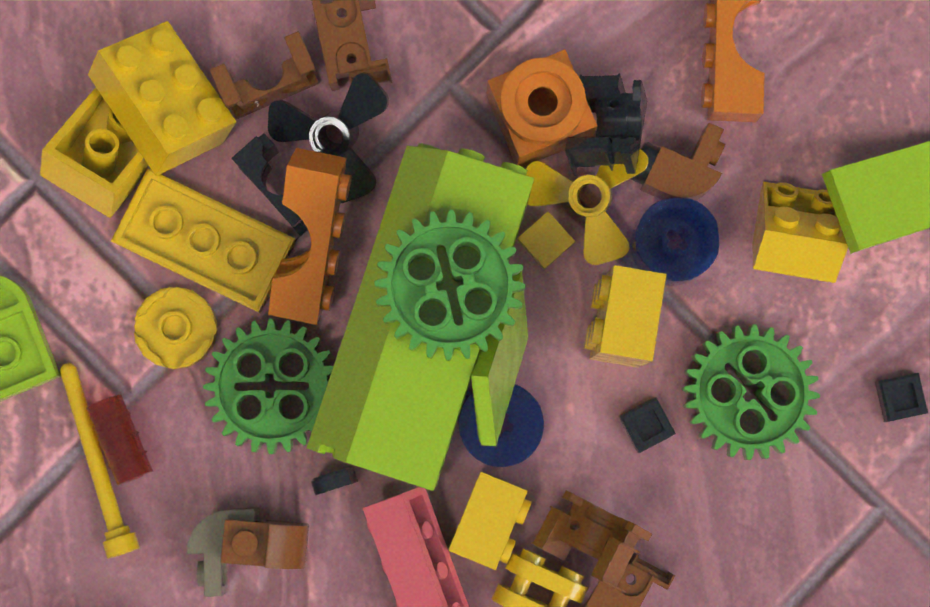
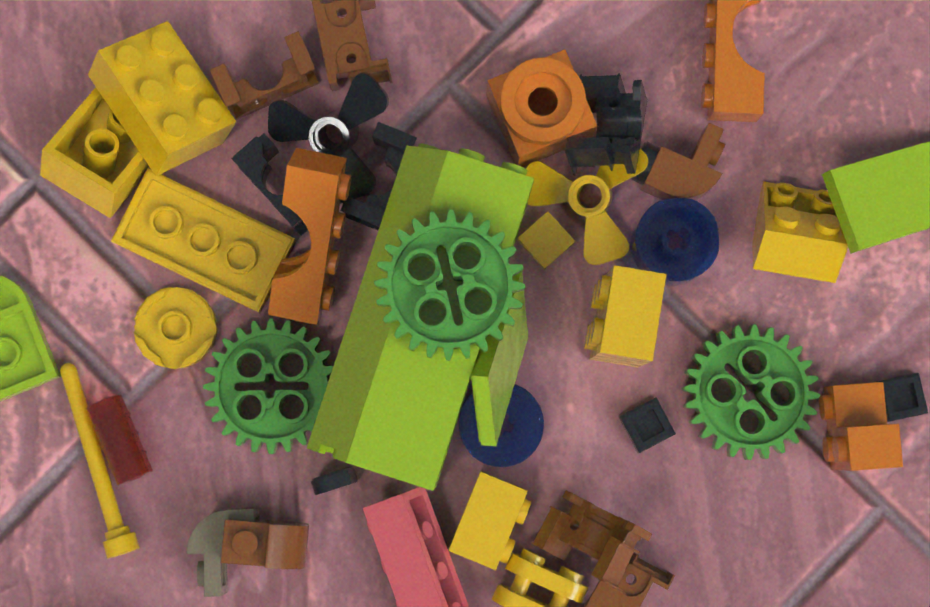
none -> black piece [340,122,417,231]
none -> orange brick [819,382,903,471]

